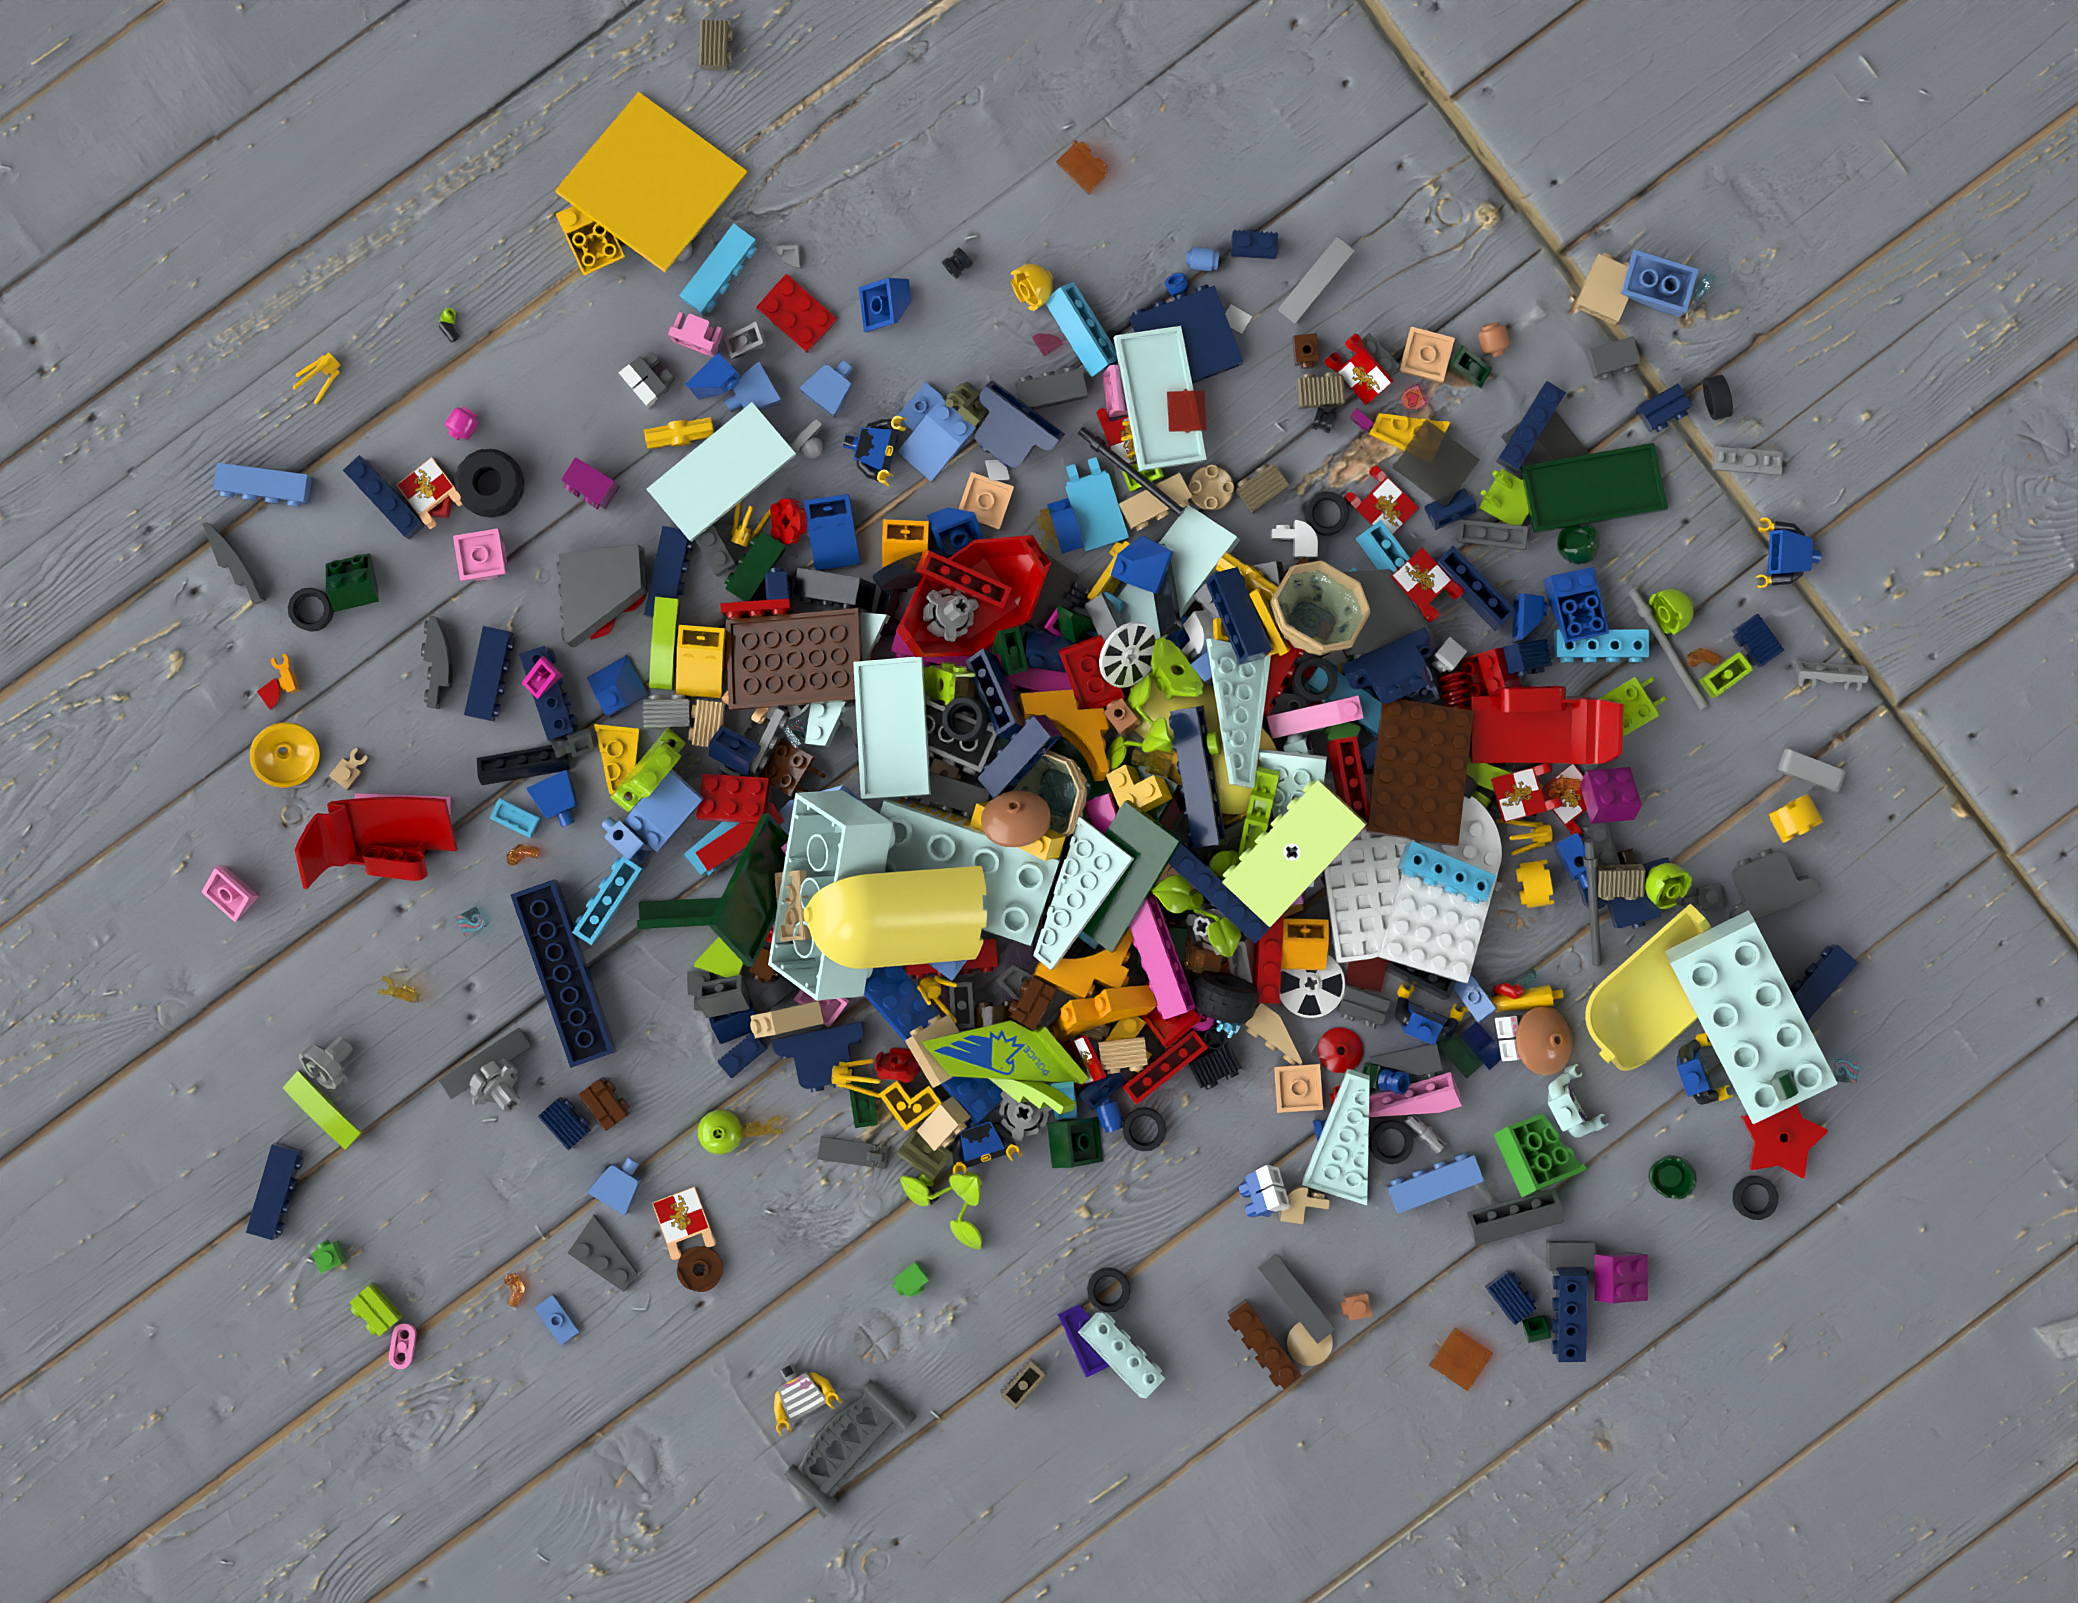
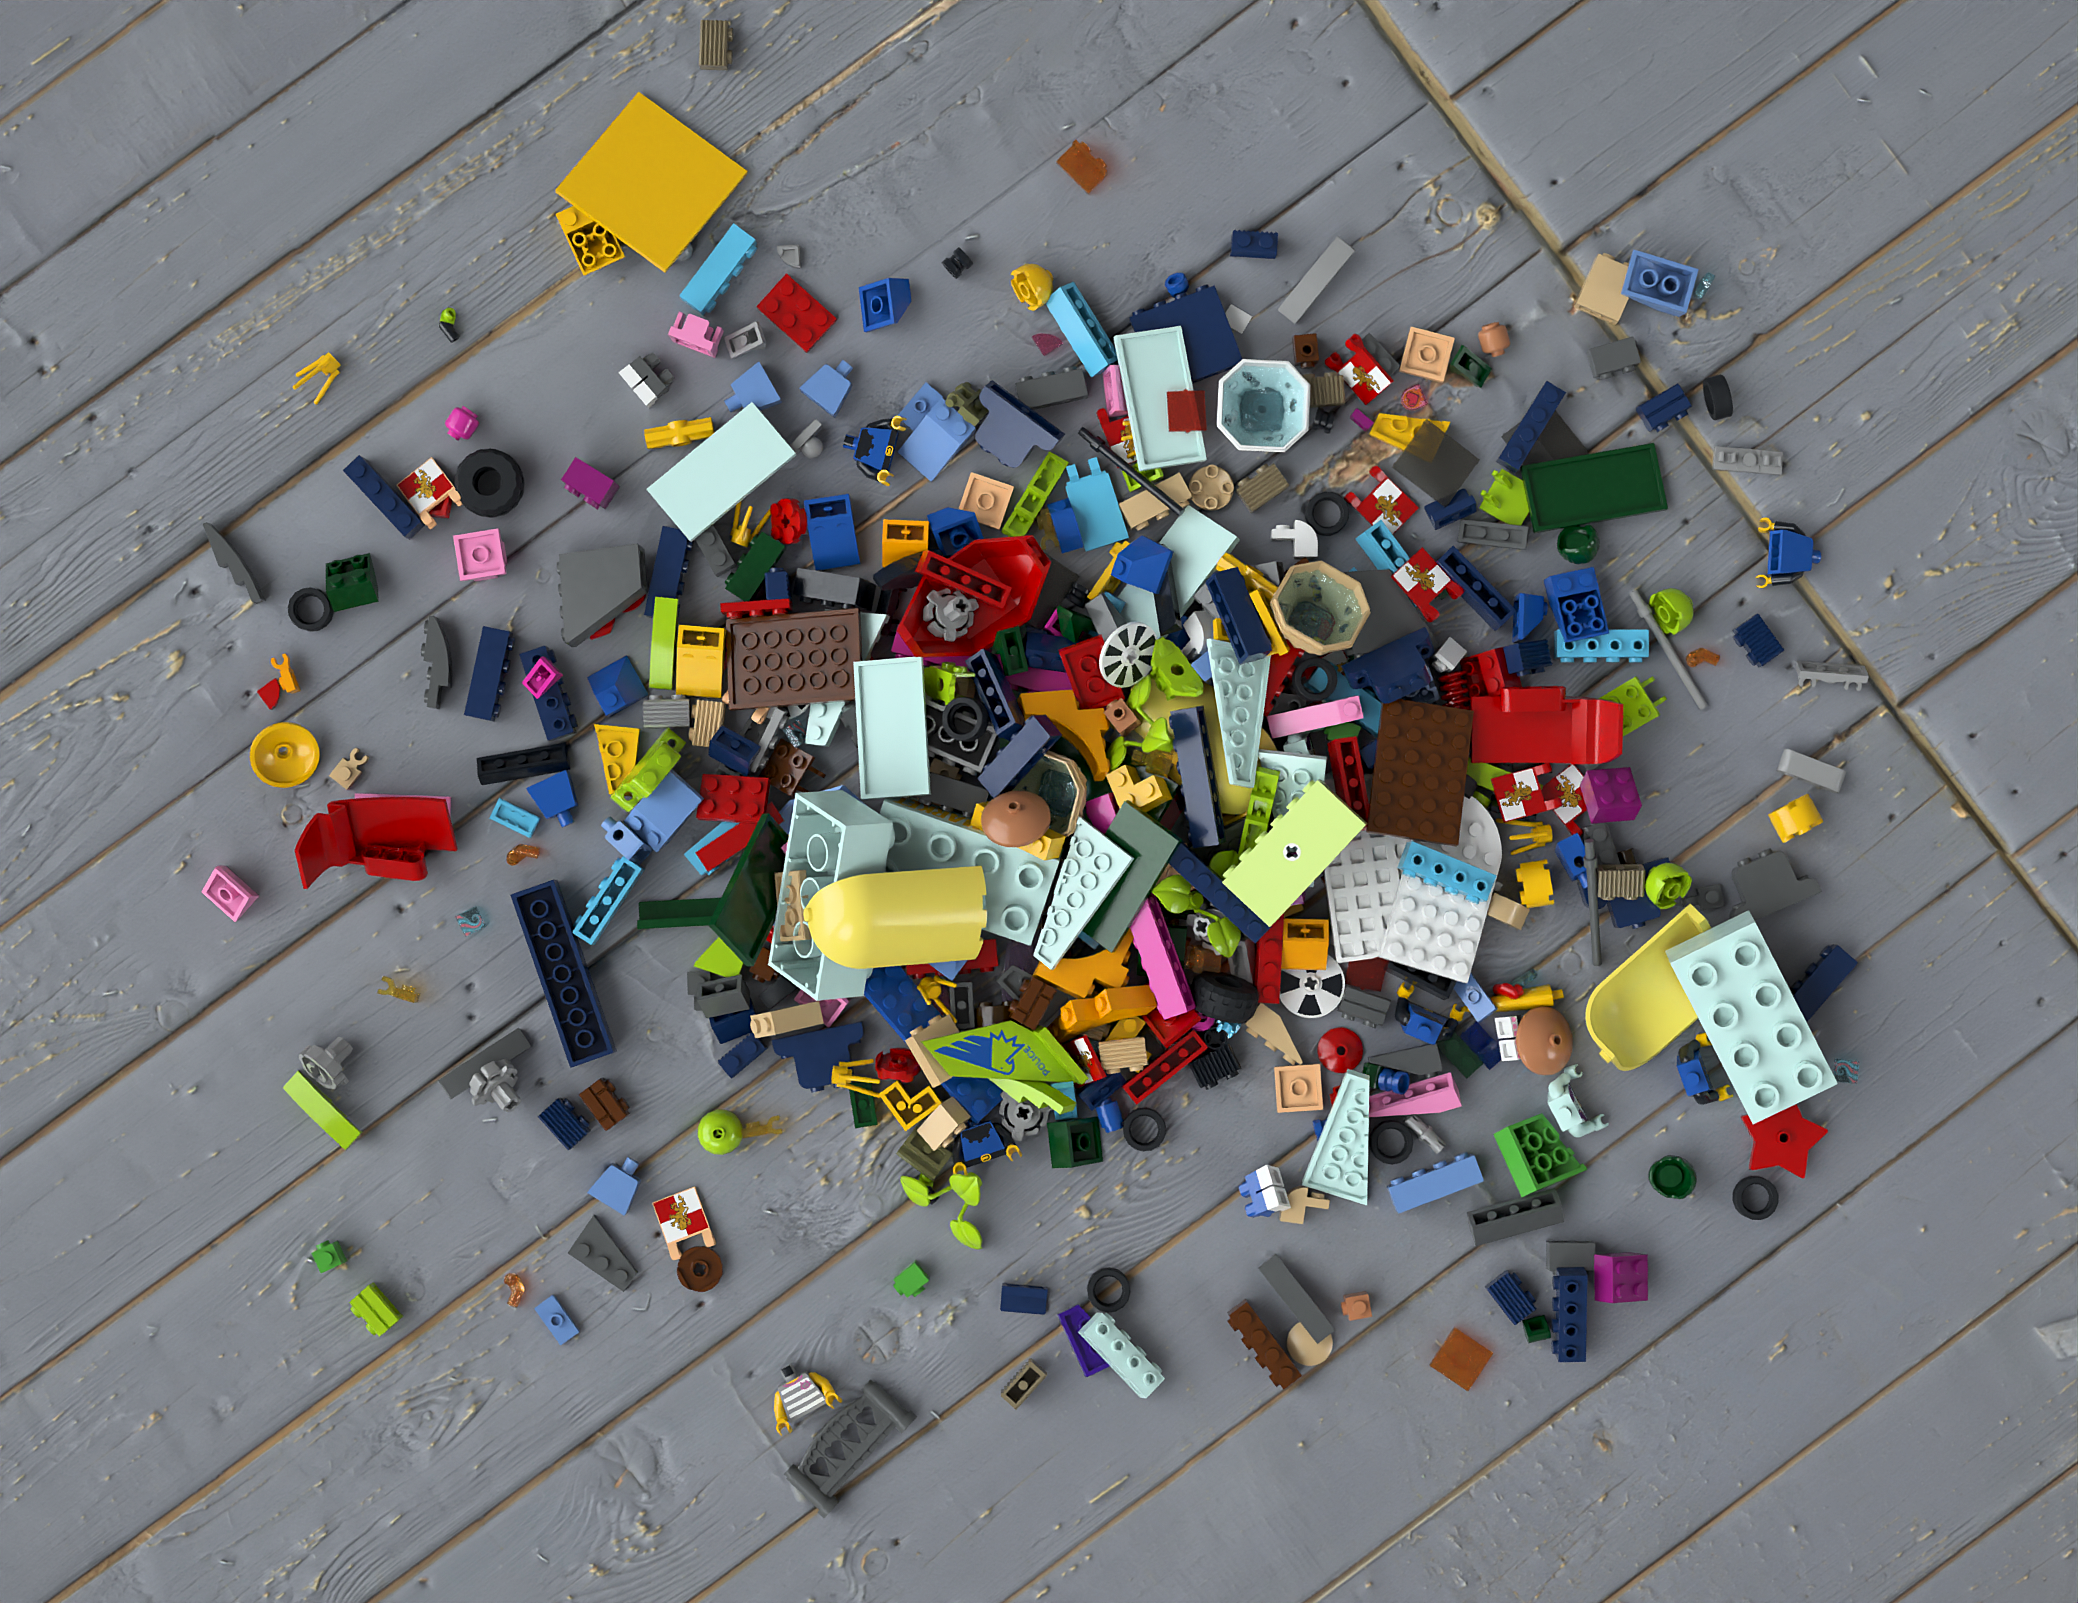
medium blue brick [213,463,312,507] -> none
dark blue brick [246,1143,304,1240] -> none
bright pink plate [389,1322,417,1369] -> none
dark grey plate [551,728,595,758] -> none
blue slope [685,353,741,400] -> none
dark grey hinge [817,1136,889,1169] -> none
white sticker [985,459,1010,481] -> none
medium blue brick [1186,247,1219,271] -> none
lime tile [1207,731,1221,755] -> none
clear orange arm [1548,777,1581,799] -> none
lime brick [1699,652,1753,698] -> none
dark green brick [1771,1070,1799,1101] -> none
none -> dark blue panel [1000,1283,1048,1315]
none -> lime slope [1001,451,1069,537]
none -> clear light blue rock [1217,359,1311,452]
none -> tan brick [1487,893,1530,930]

